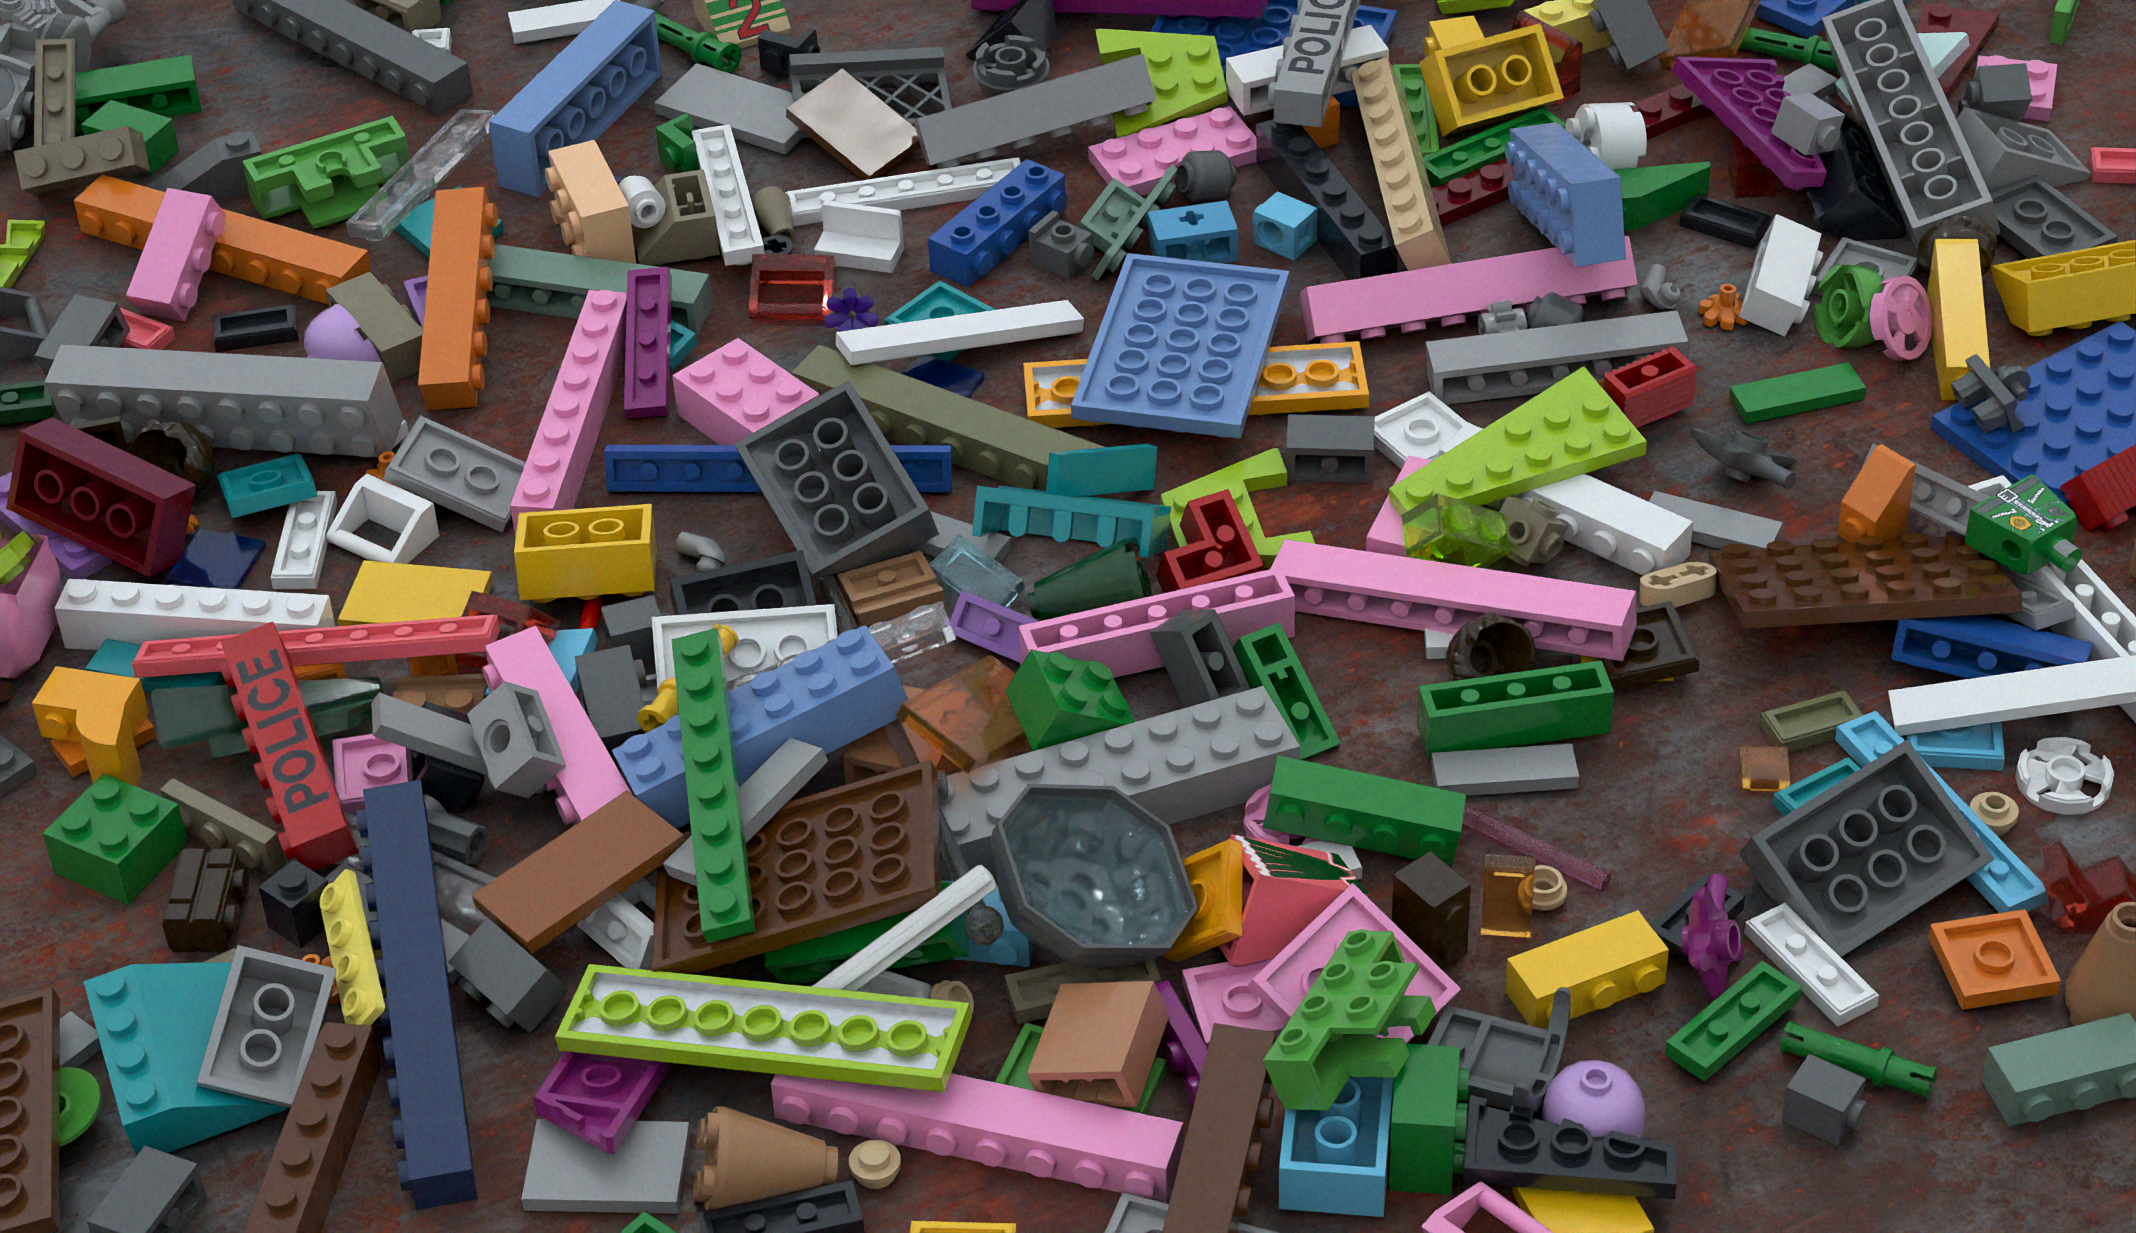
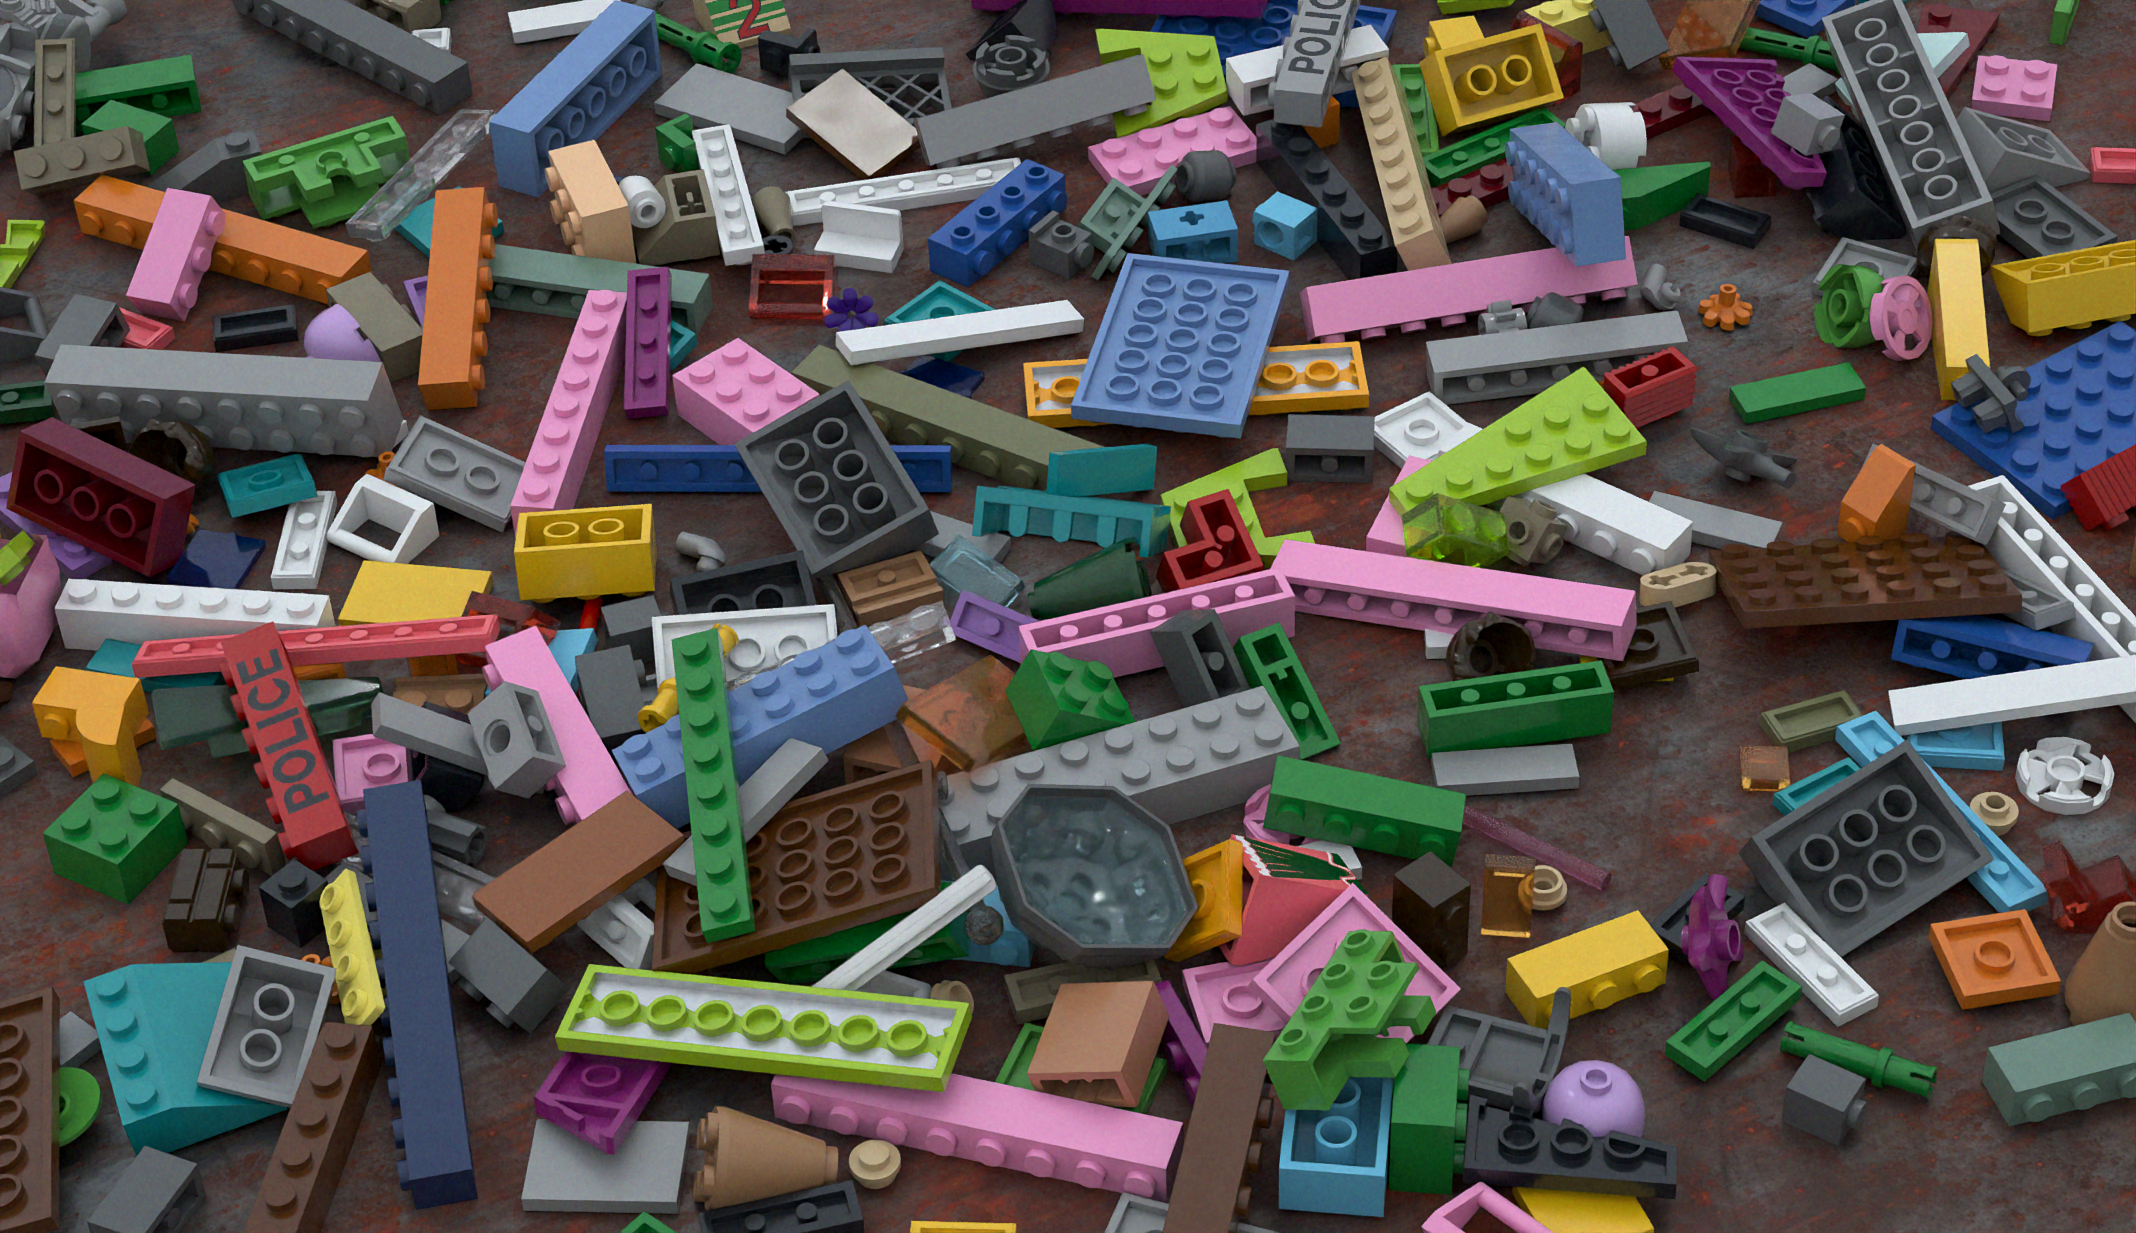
white brick [1739,214,1823,337] -> none
dark grey brick [1958,63,2032,122] -> none
green torso [1965,474,2082,575] -> none
none -> medium nougat cone [1439,195,1488,244]

